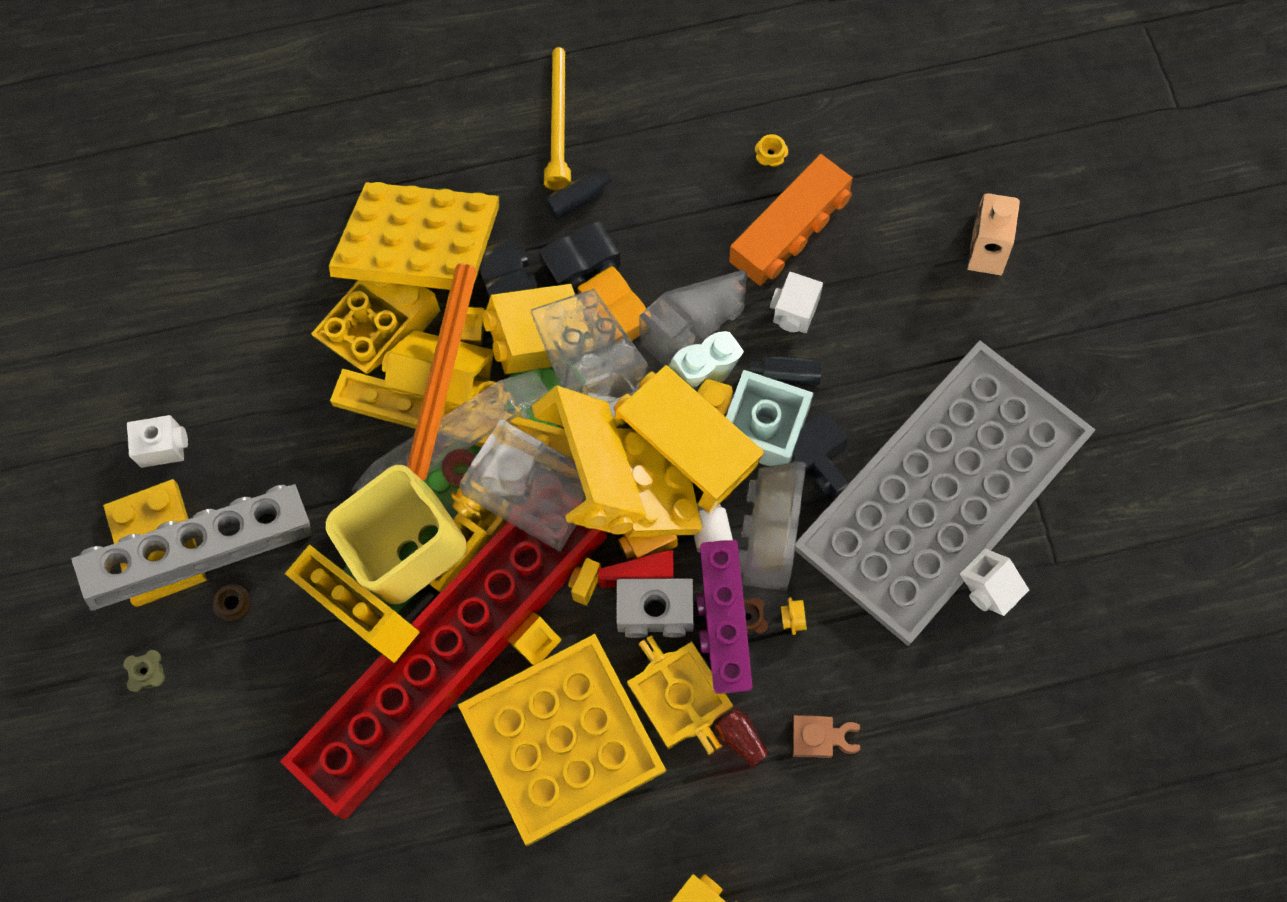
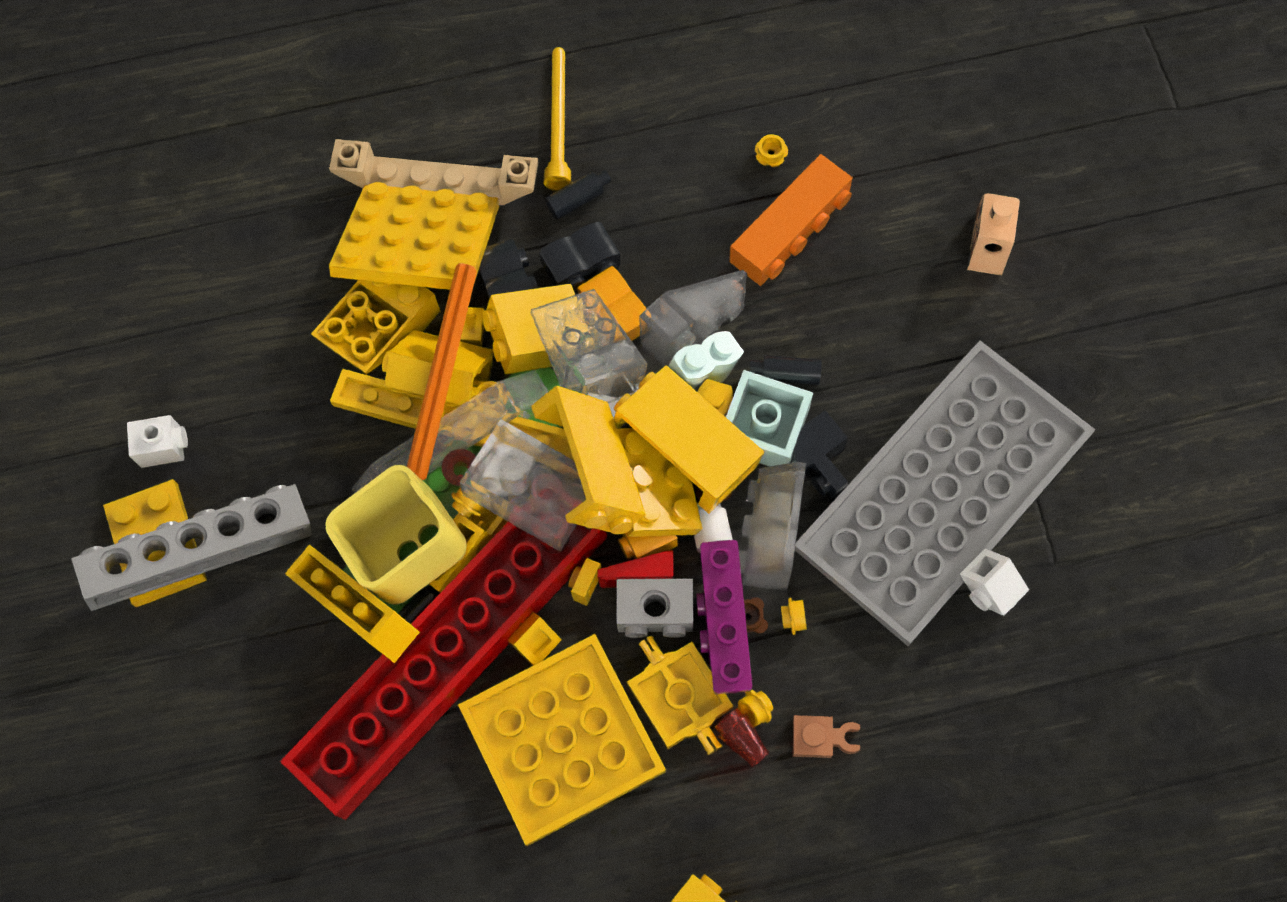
olive plate [123,650,165,692] -> none
dark brown plate [213,584,251,622] -> none
white brick [770,272,823,333] -> none
none -> tan slope [329,139,538,205]
none -> yellow plate [738,690,773,727]

